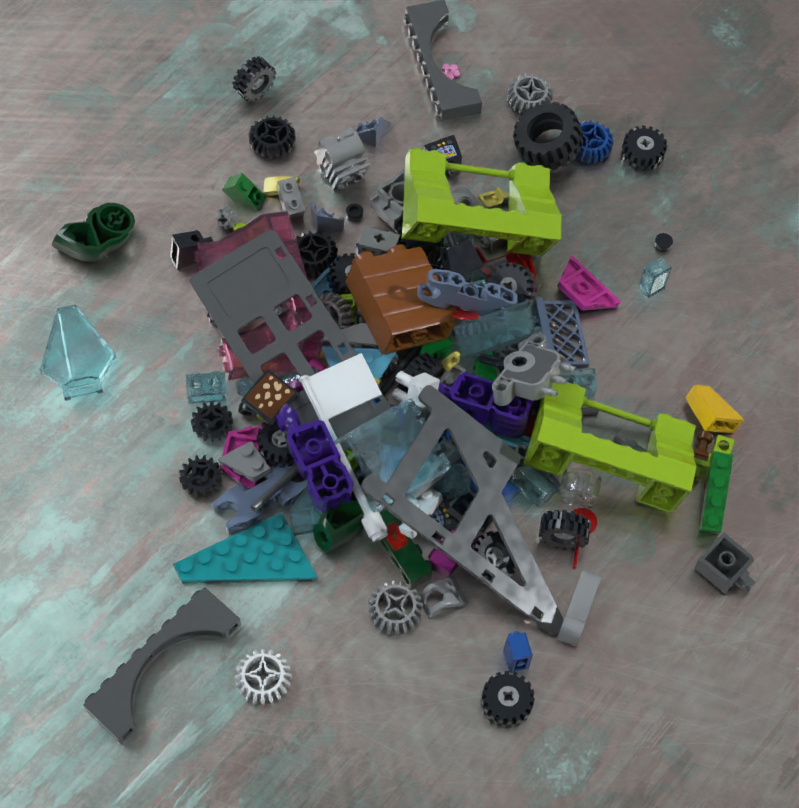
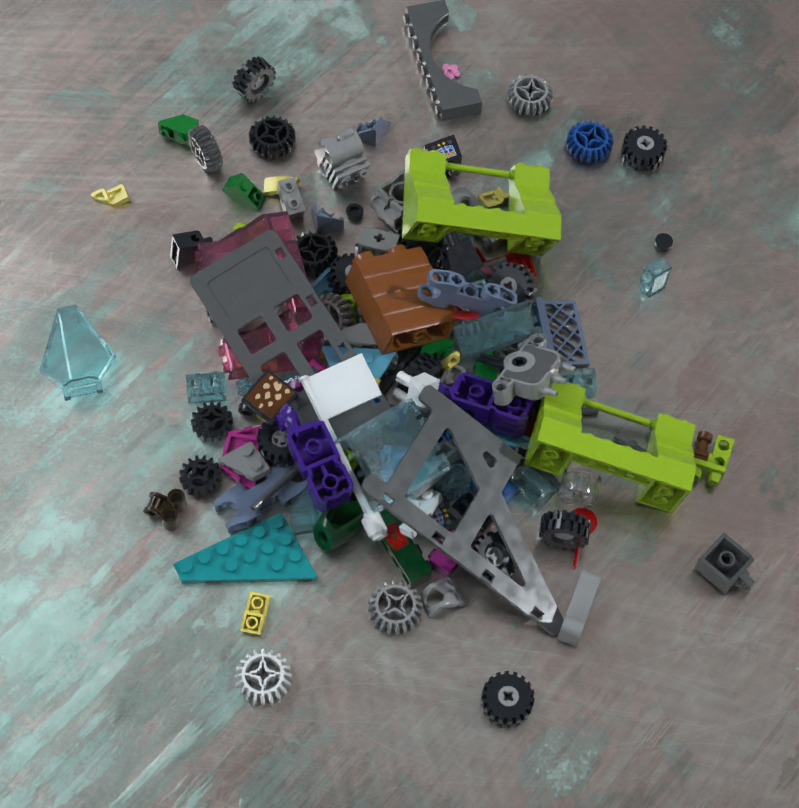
dark green piece [52,203,135,262] -> none
dark grey arch [83,587,241,745] -> none
light grey gear [215,206,239,230] -> none
blue brick [503,631,533,673] -> none
black tyre [513,102,583,170] -> none
dark pink wing [557,255,621,311] -> none
yellow slope [685,385,744,433] -> none
green brick [699,451,733,535] -> none
none -> light yellow slope [90,183,131,207]
none -> dark brown piece [143,489,187,531]
none -> green slope [158,114,199,146]
none -> dark grey gear [188,125,223,173]
none -> light yellow slope [240,591,271,635]

